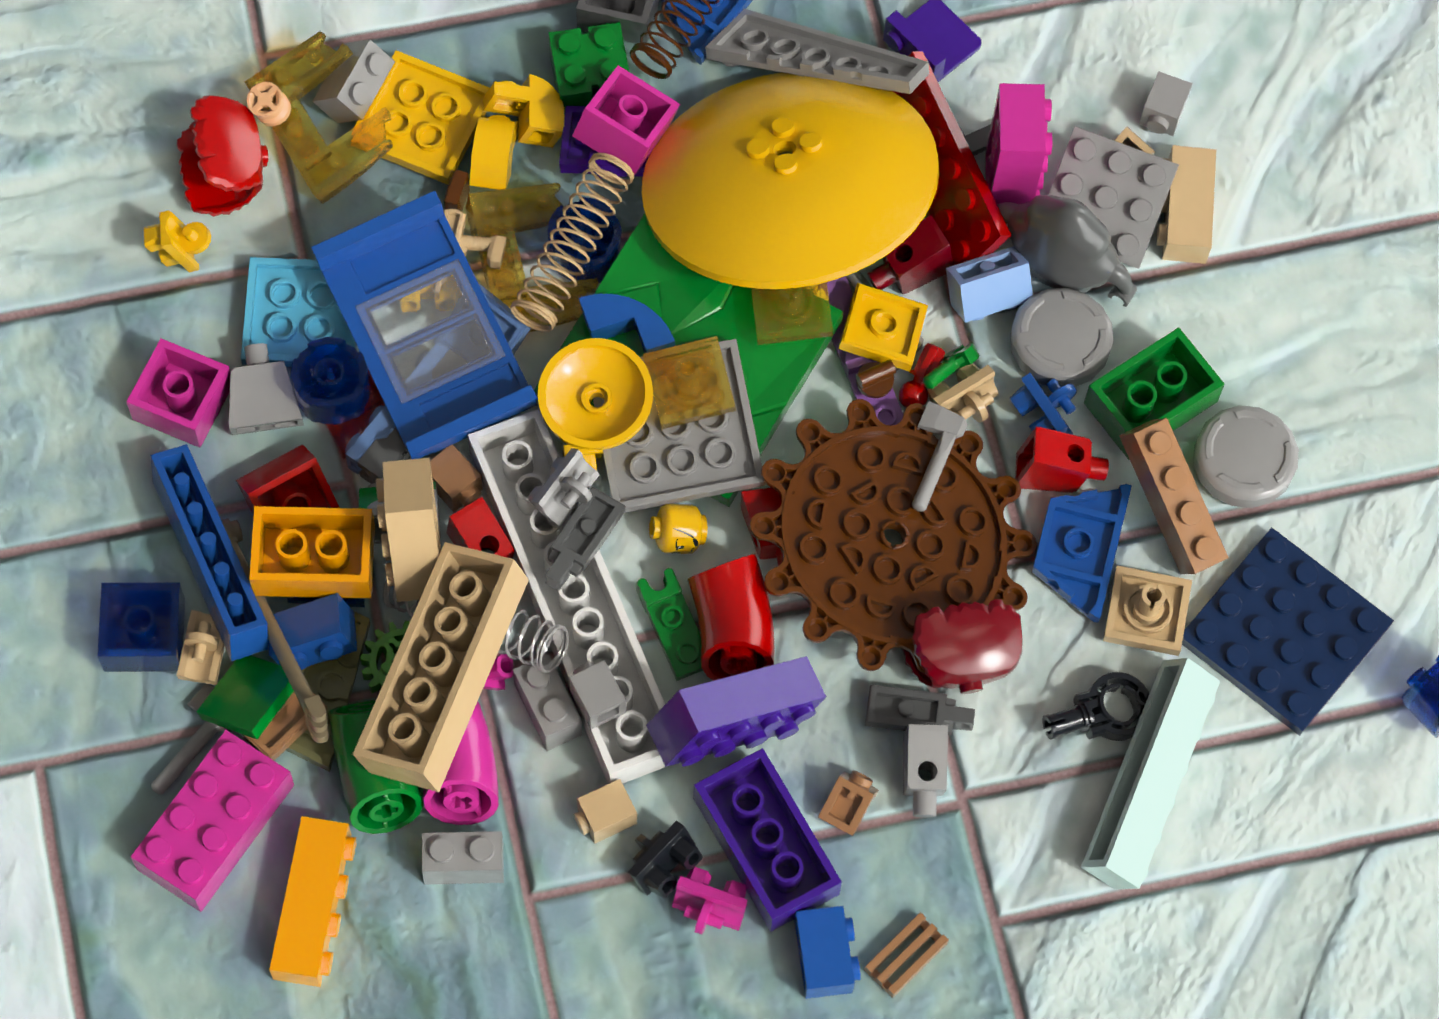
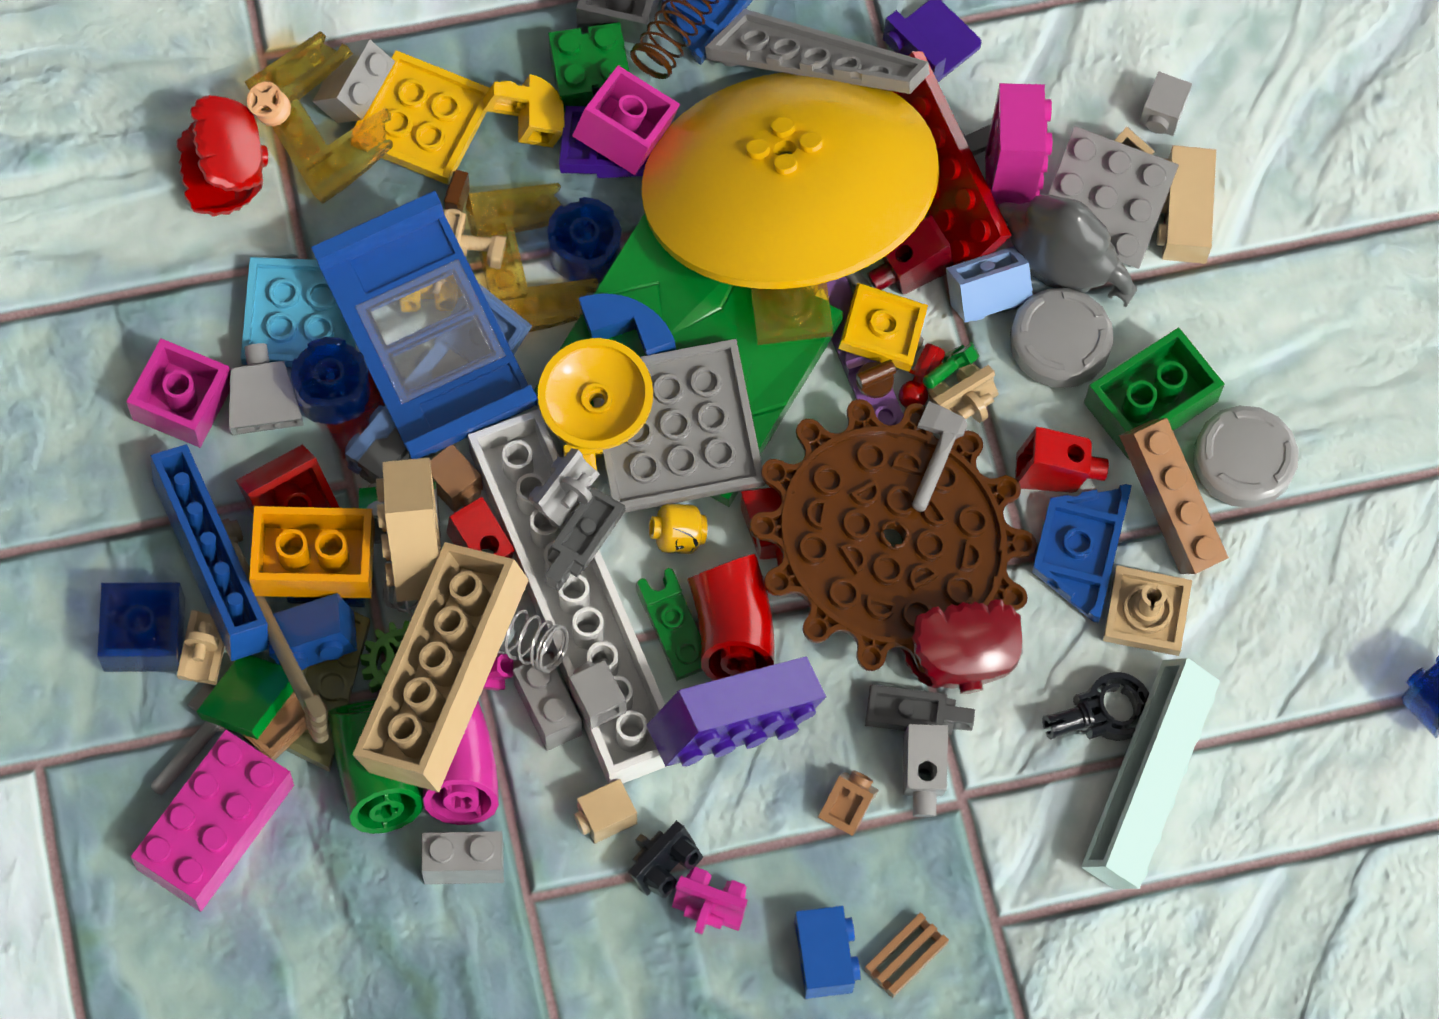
yellow hips [144,210,211,272] -> none
light orange brick [269,816,356,987] -> none
yellow brick [469,115,519,191] -> none
tan piece [510,153,634,332] -> none
clear yellow plate [643,336,736,429] -> none
dark purple brick [693,748,842,932] -> none
blue hips [1010,373,1077,435] -> none
dark blue plate [1182,527,1394,736] -> none

